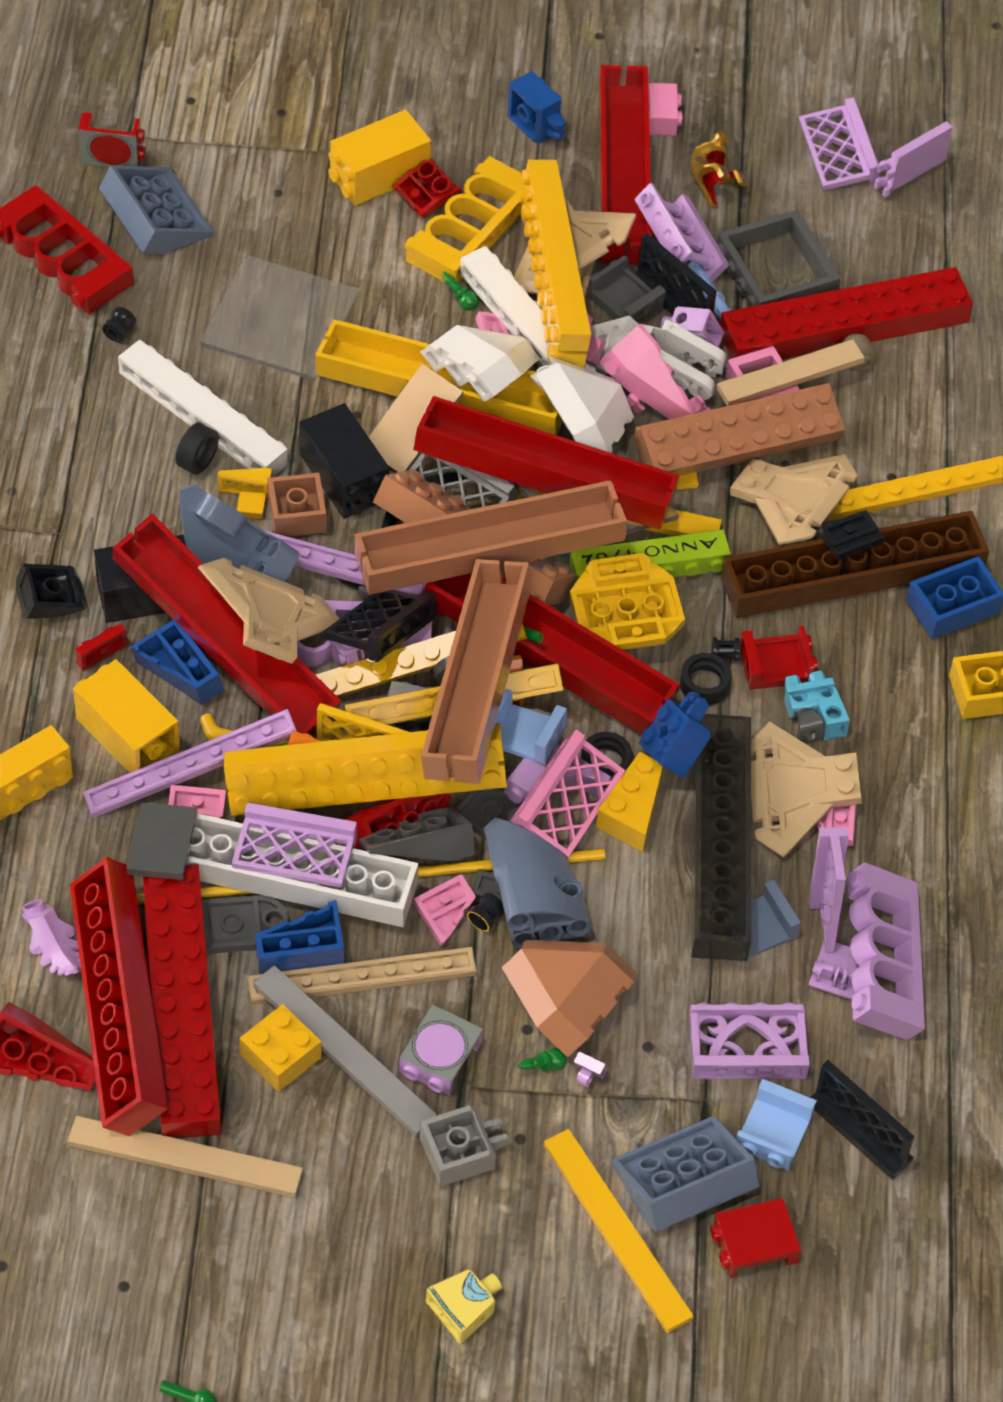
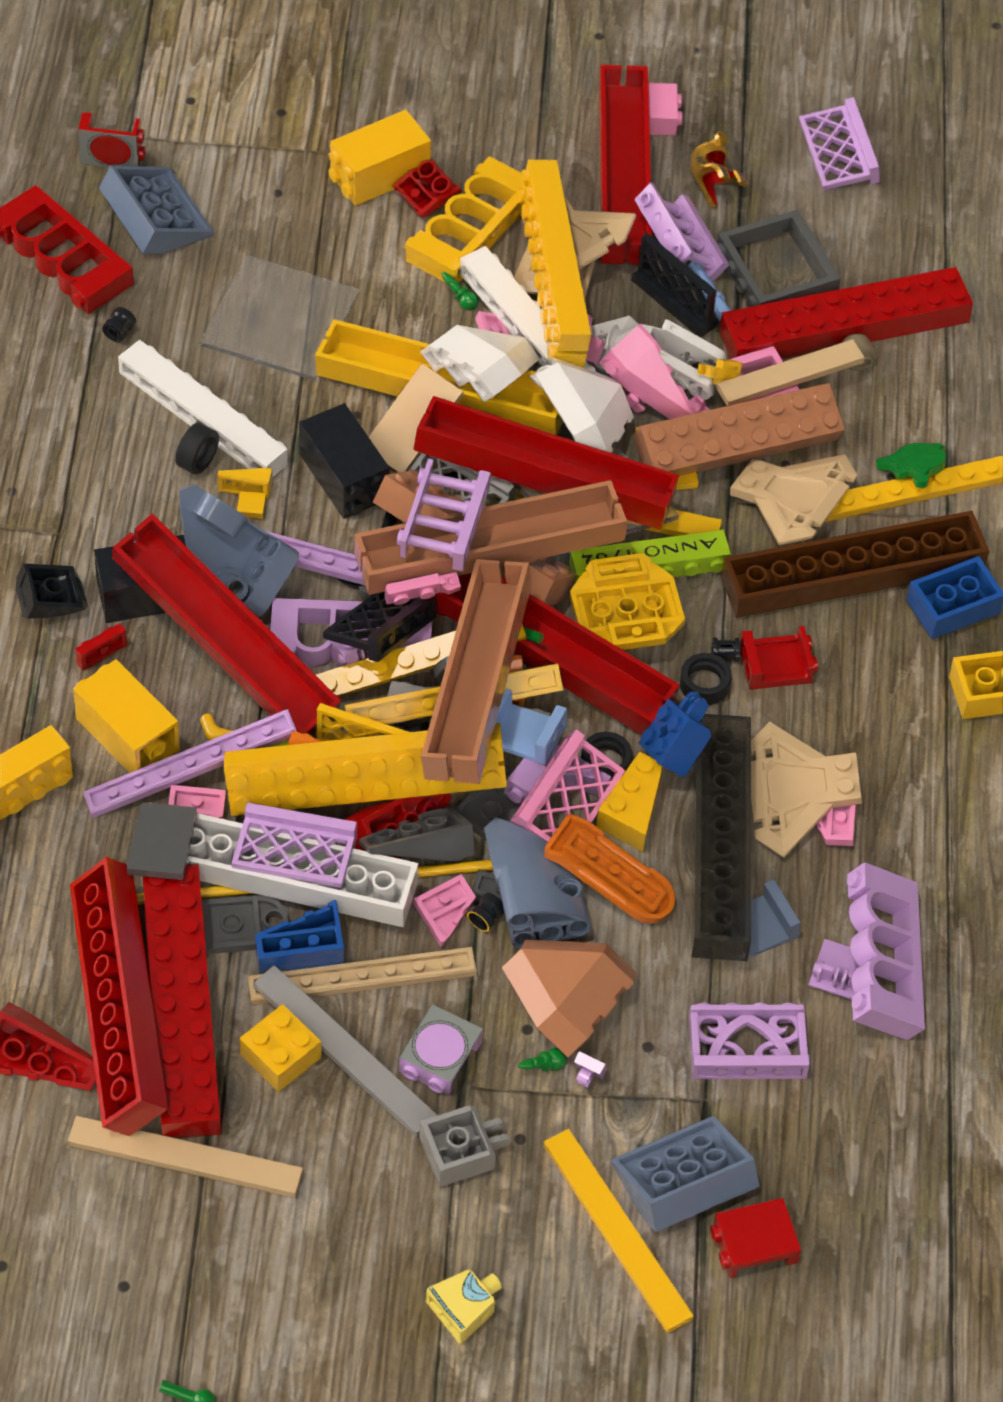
lavender plant [22,899,81,976] -> none
blue wedge [131,620,224,704] -> none
tan plate [198,558,340,664] -> none
nougat brick [267,473,327,537] -> none
blue hinge [507,71,566,143] -> none
dark grey panel [587,256,667,324] -> none
lavender torso [661,307,725,348] -> none
light blue panel [736,1079,817,1170] -> none
medium azure hips [784,670,850,742] -> none
lavender fence [808,827,849,952] -> none
black fence [810,1060,915,1180] -> none
black plate [819,510,885,561] -> none
lavender tile [874,121,953,197] -> none
none -> bright pink hinge [384,572,461,605]
none -> lavender fence [396,458,491,571]
none -> orange piece [544,814,675,924]
none -> yellow plate [697,359,742,385]
none -> green tile [876,443,946,488]

